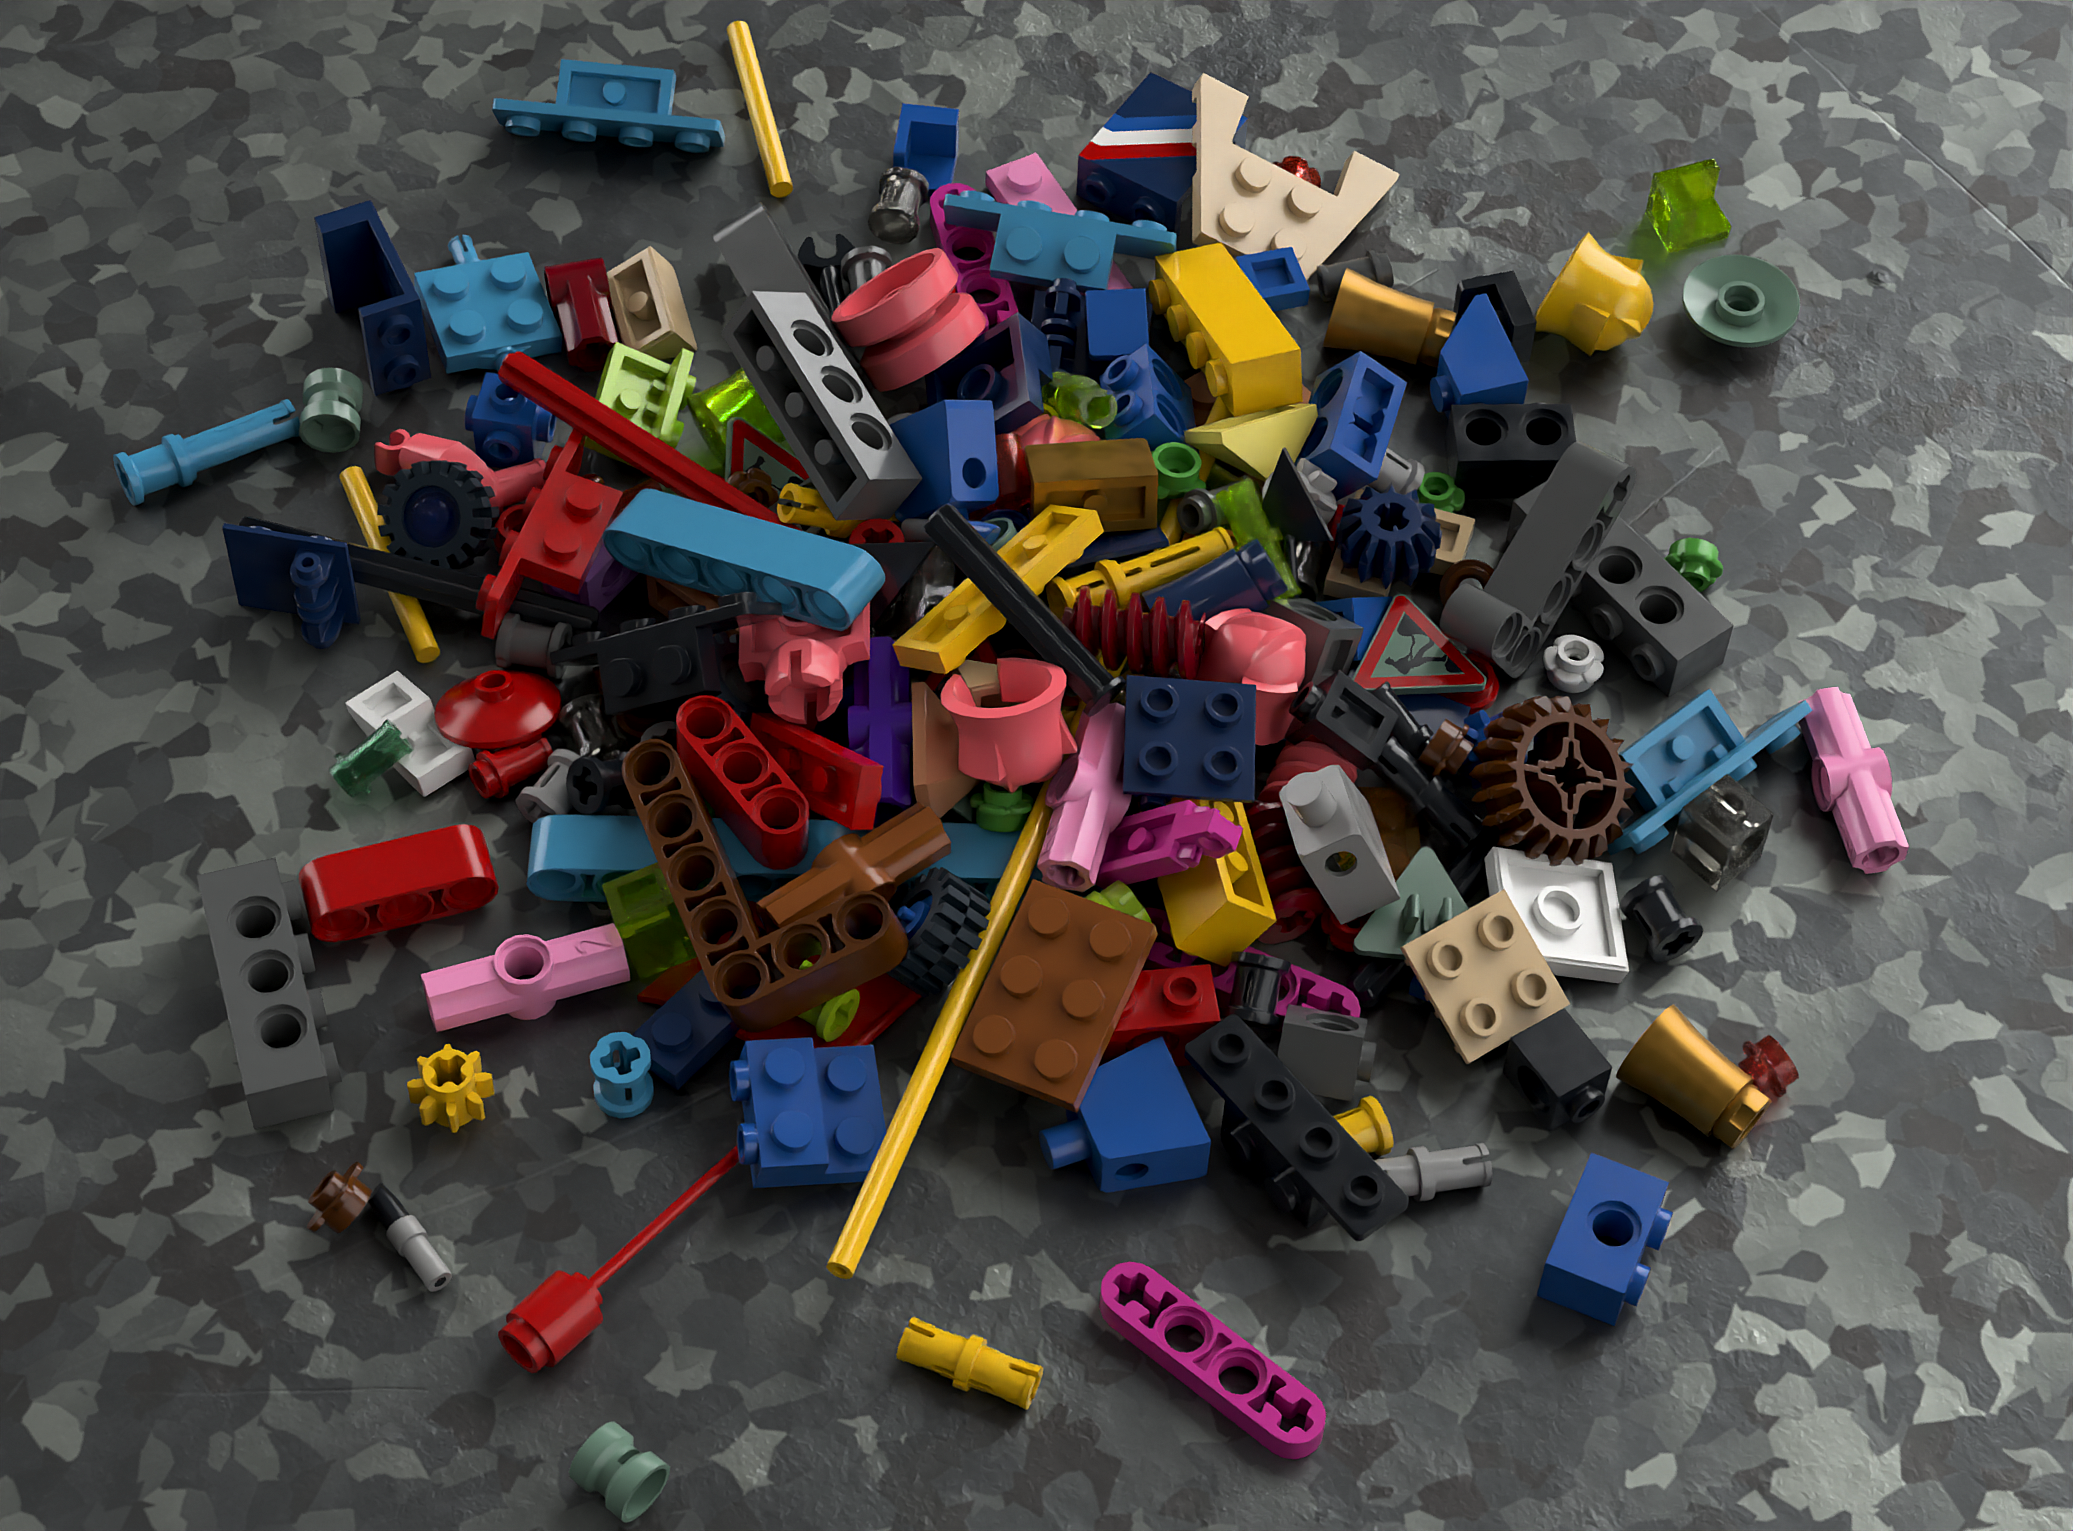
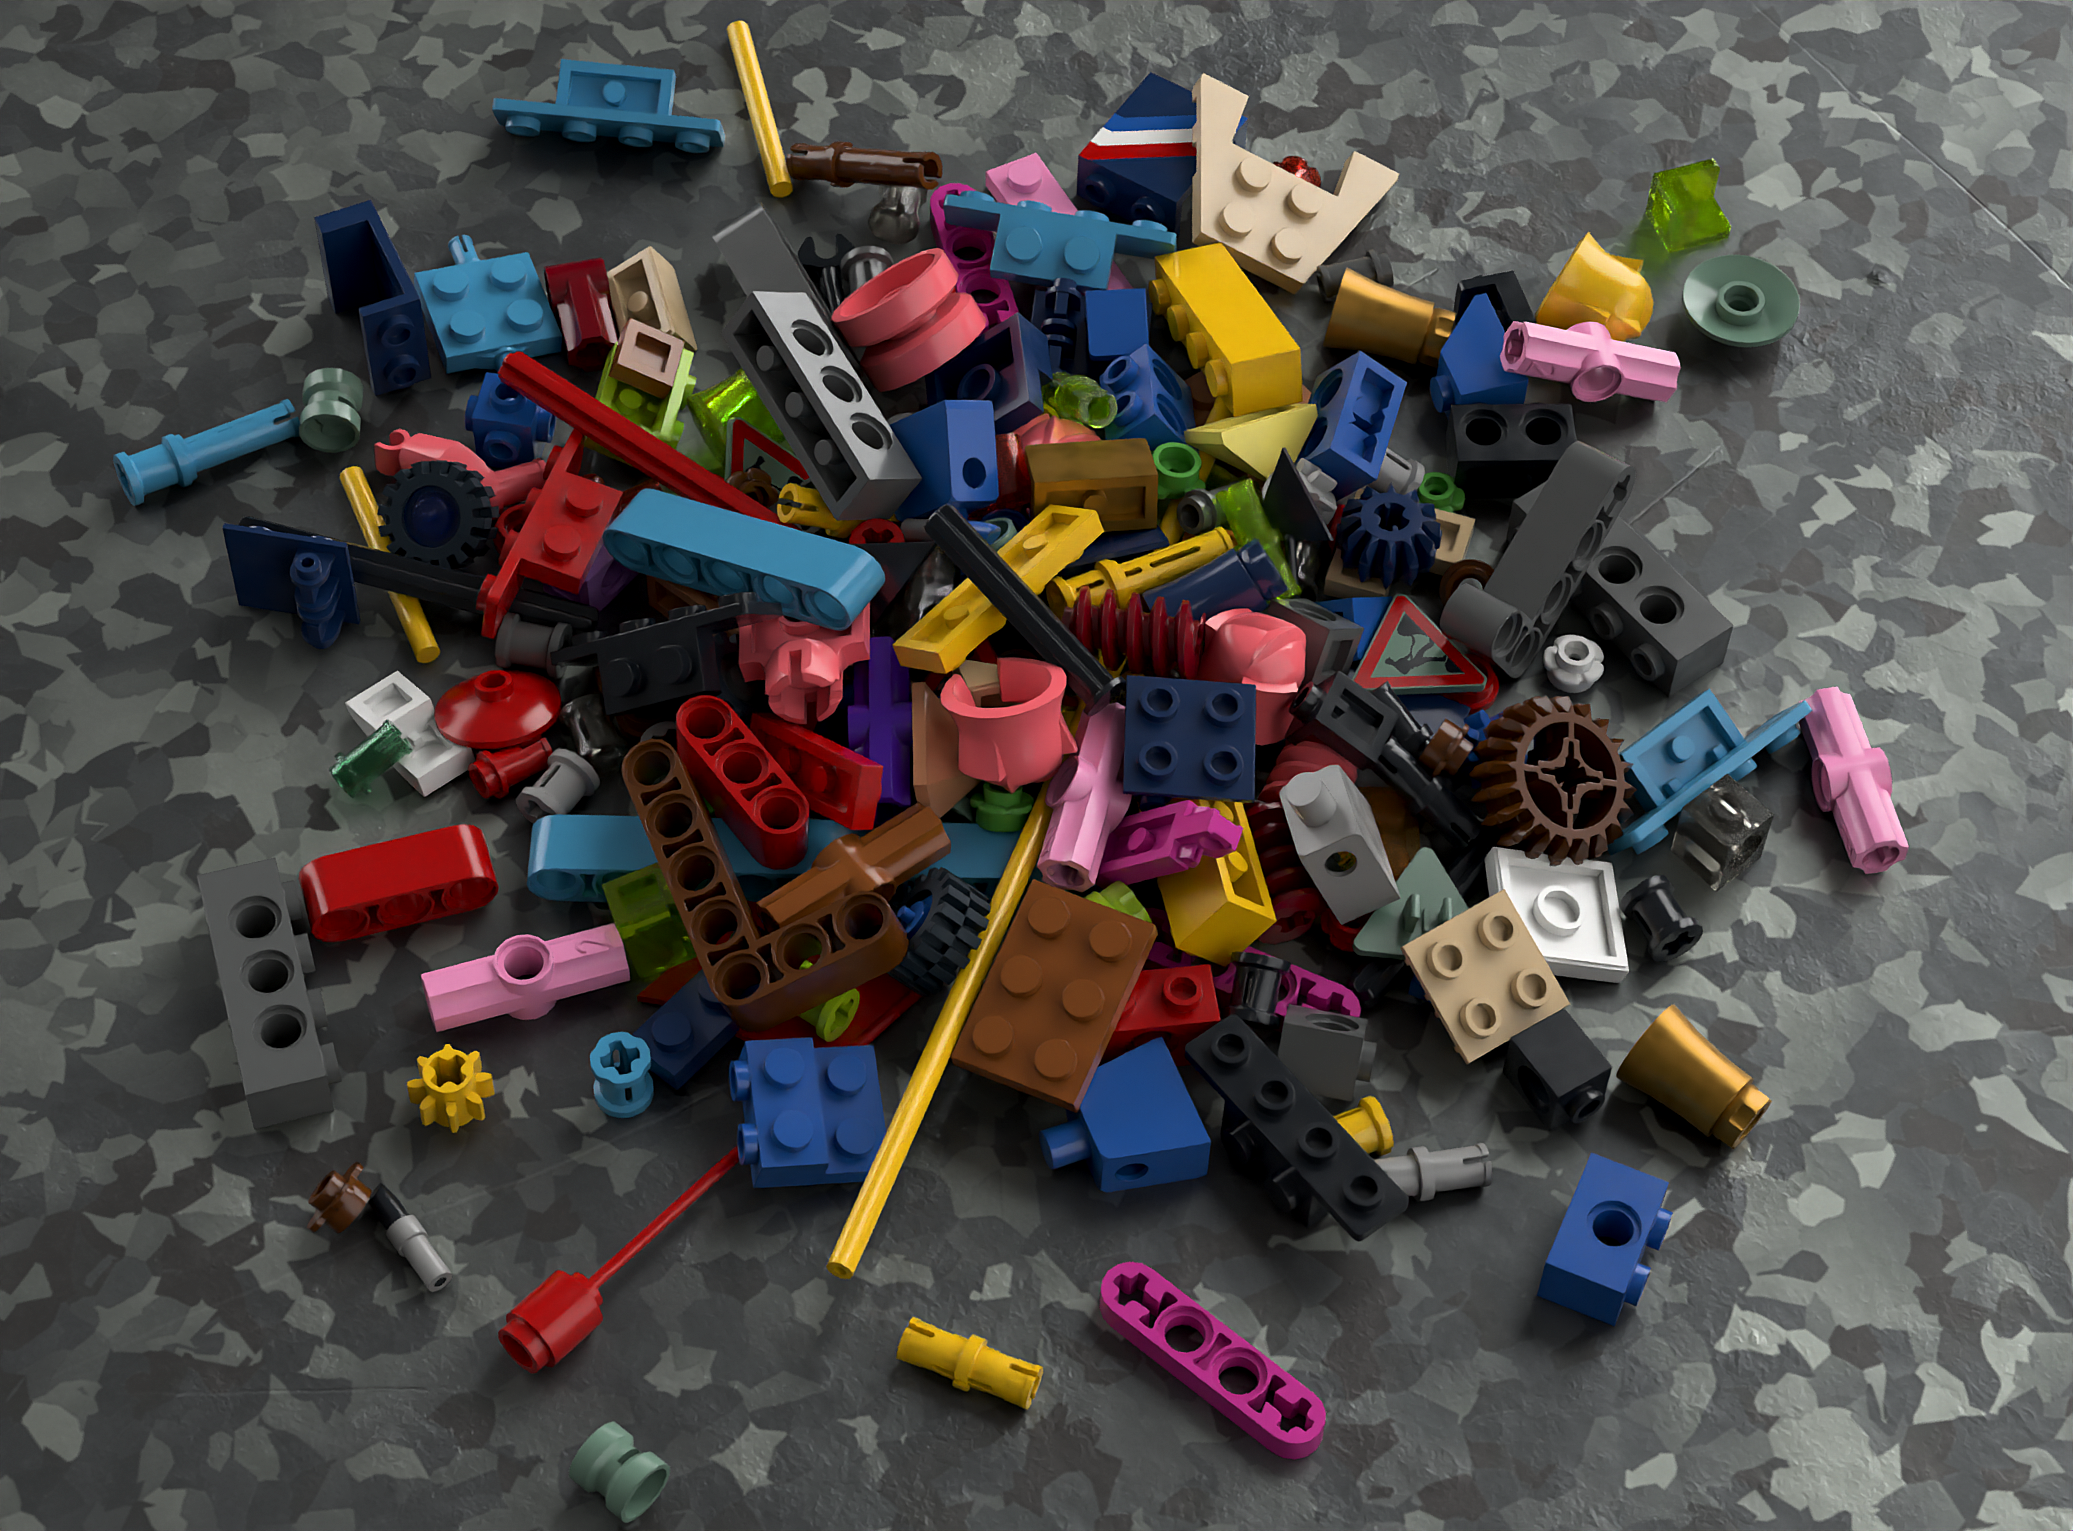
black bush [566,751,653,815] -> none
blue panel [893,103,959,197] -> none
blue panel [1235,247,1310,312] -> none
bright green plate [1664,538,1723,592] -> none
clear red plate [1738,1035,1799,1098] -> none
none -> plate [609,318,685,399]
none -> reddish brown pin [786,141,943,190]
none -> bright pink piece [1500,321,1681,402]

